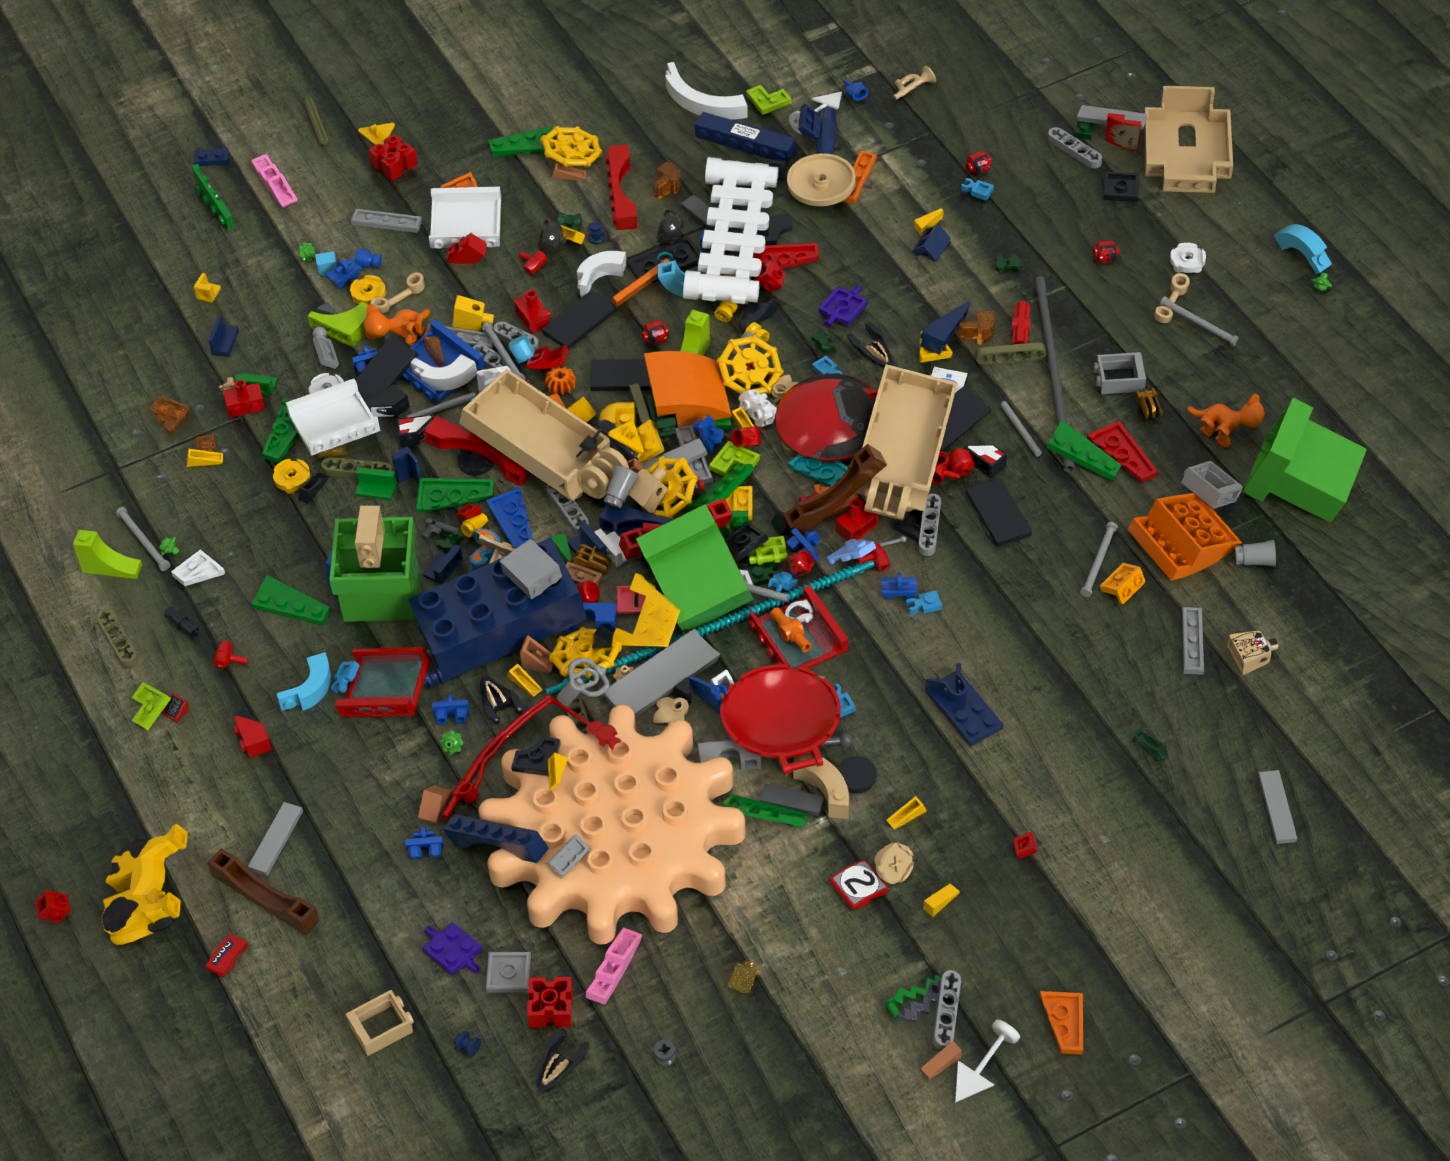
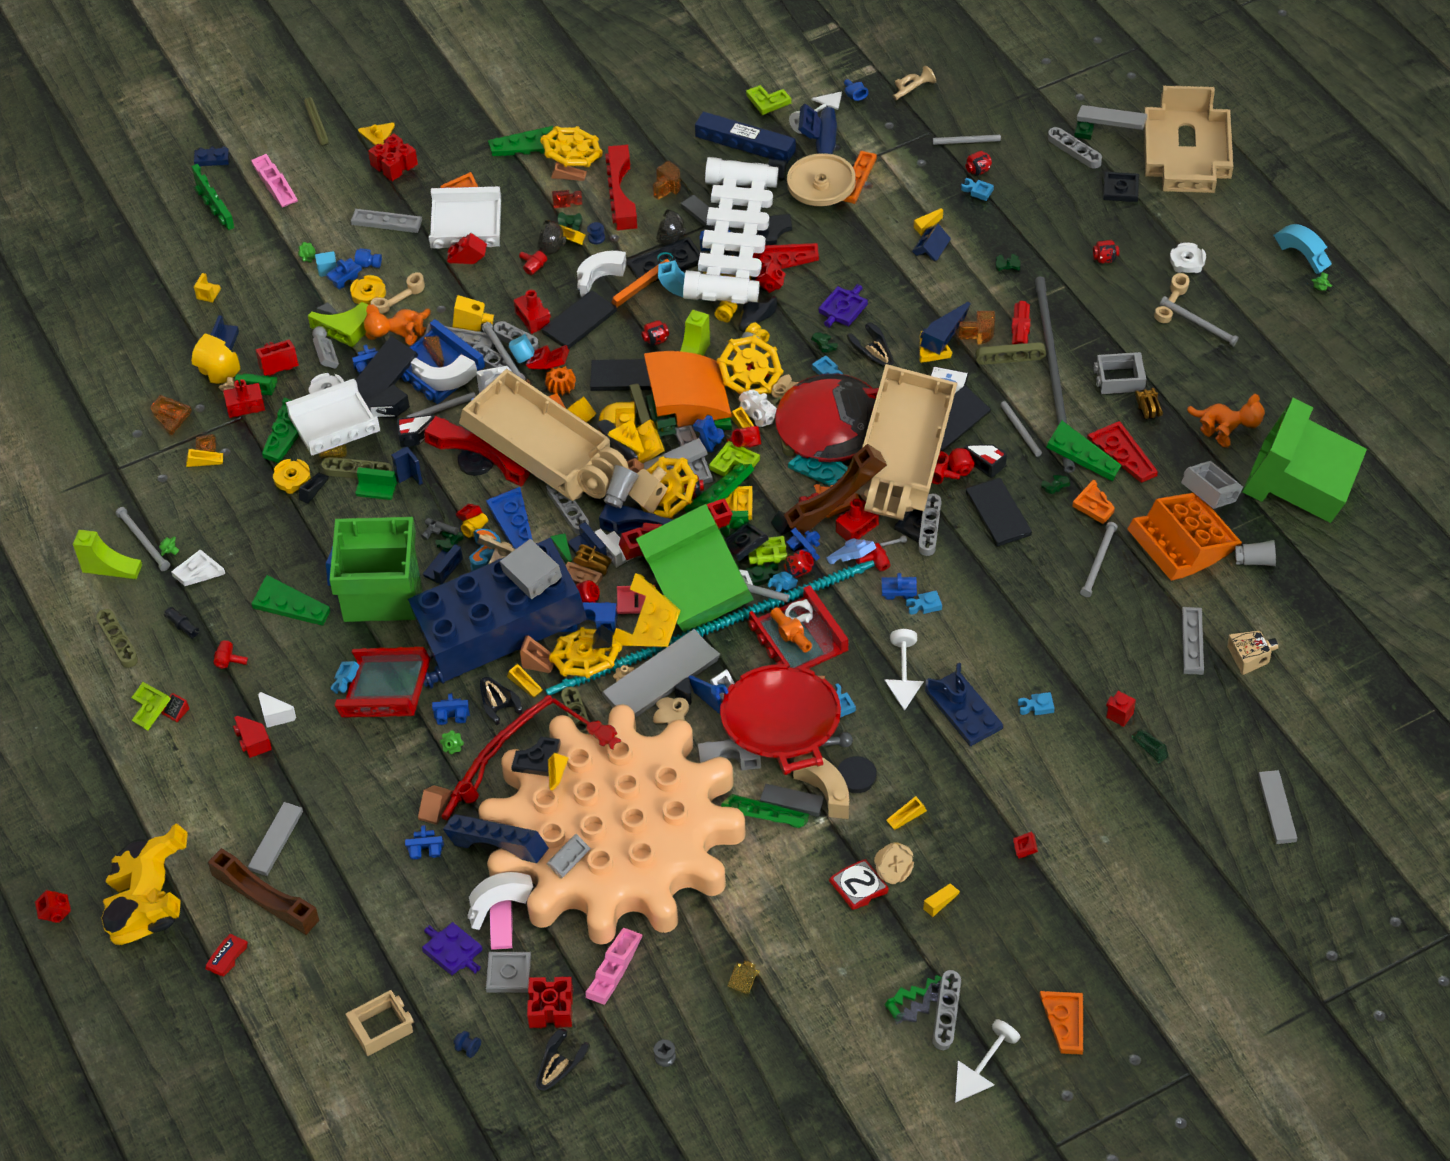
medium azure arch [277,652,331,711] -> none
tan window [355,506,385,568] -> none
green wing [416,478,495,513] -> none
light grey piece [557,657,610,706] -> none
black plate [576,429,602,457] -> none
white arch [665,62,747,120] -> none
nougat piece [921,1041,962,1080] -> none
light orange bracket [1100,563,1145,604] -> none
slope [1105,113,1141,151] -> none
none -> yellow brick [192,333,241,384]
none -> red brick [256,339,299,376]
none -> white slope [258,692,296,728]
none -> white arch [468,872,533,930]
none -> bright pink slope [490,900,513,950]
none -> clear red plate [552,190,582,208]
none -> white piece [884,629,924,711]
none -> light grey bar [933,135,1001,145]
none -> dark azure plate [1018,692,1055,715]
none -> dark green piece [1041,475,1070,494]
none -> orange wing [1072,480,1115,524]
none -> red brick [1106,691,1136,727]

